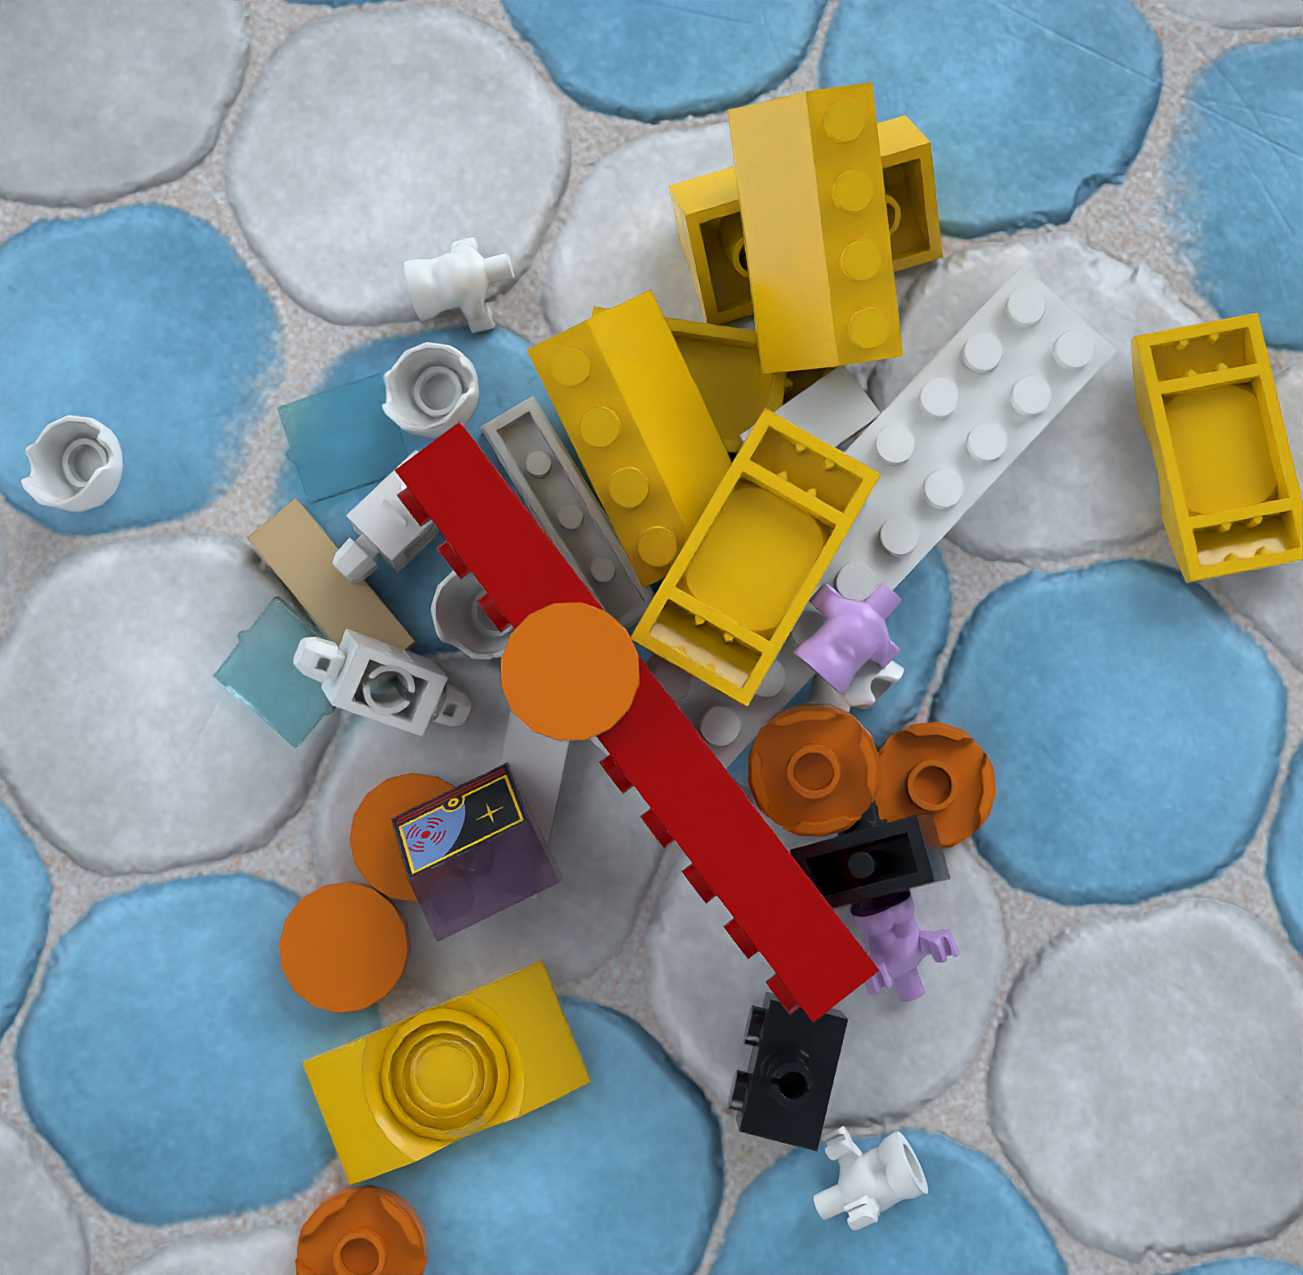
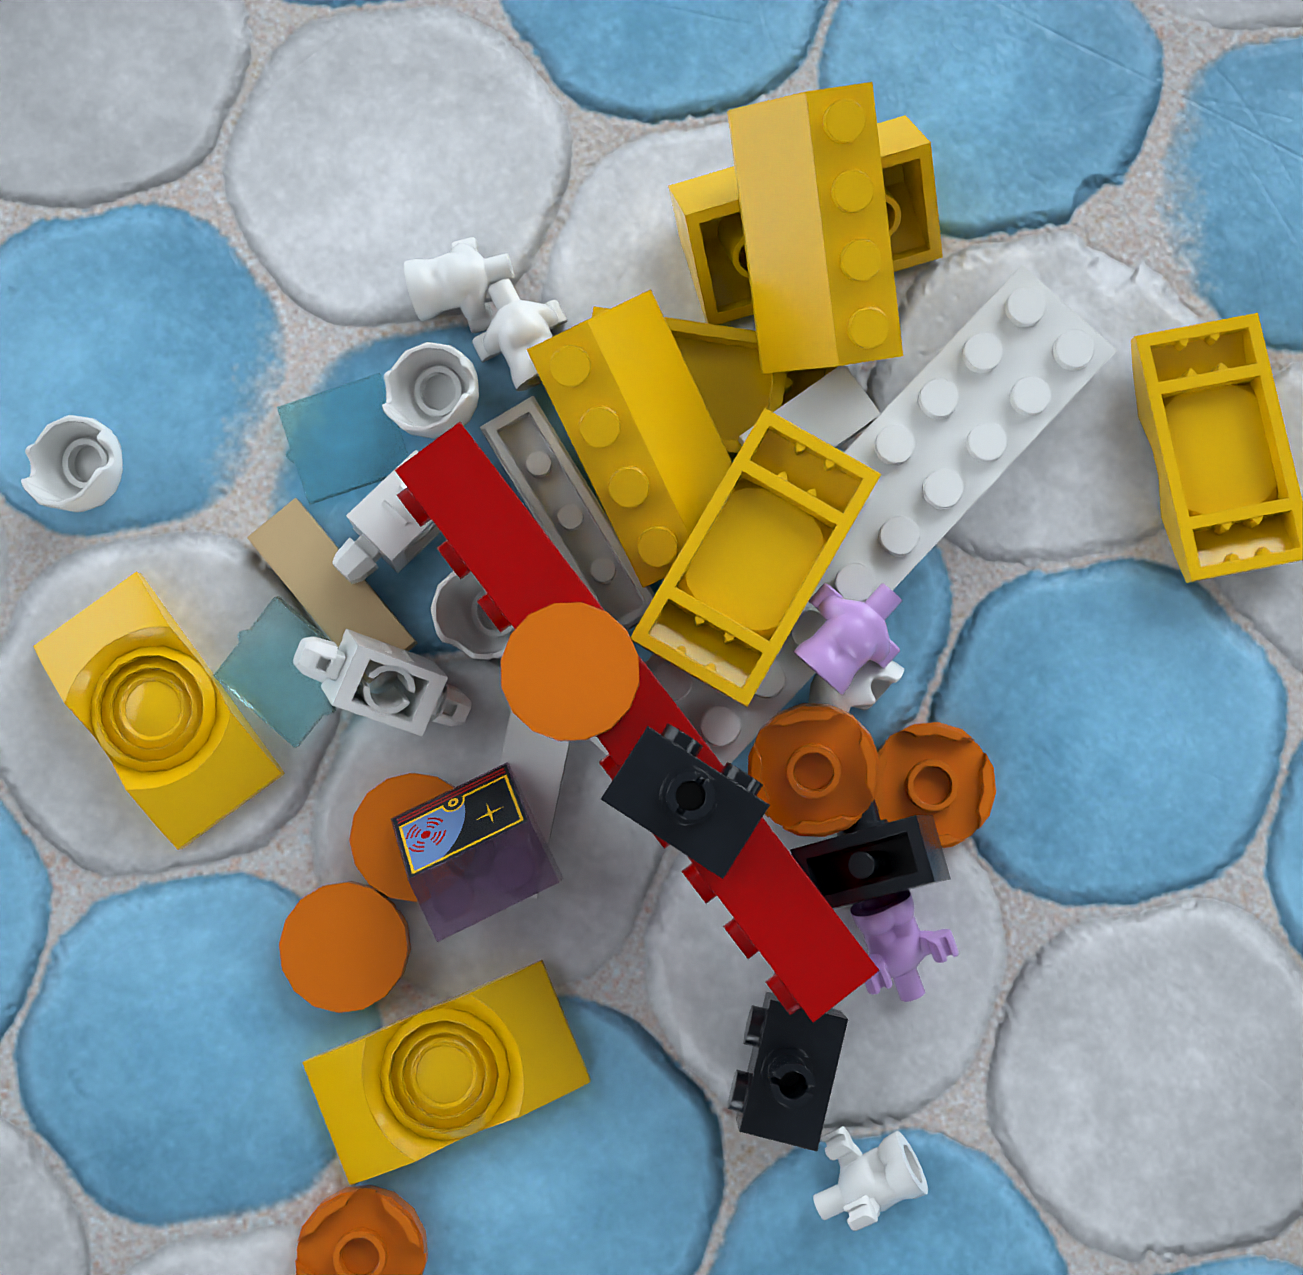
none -> yellow slope [33,571,285,850]
none -> white piece [472,278,567,392]
none -> black brick [601,723,770,879]

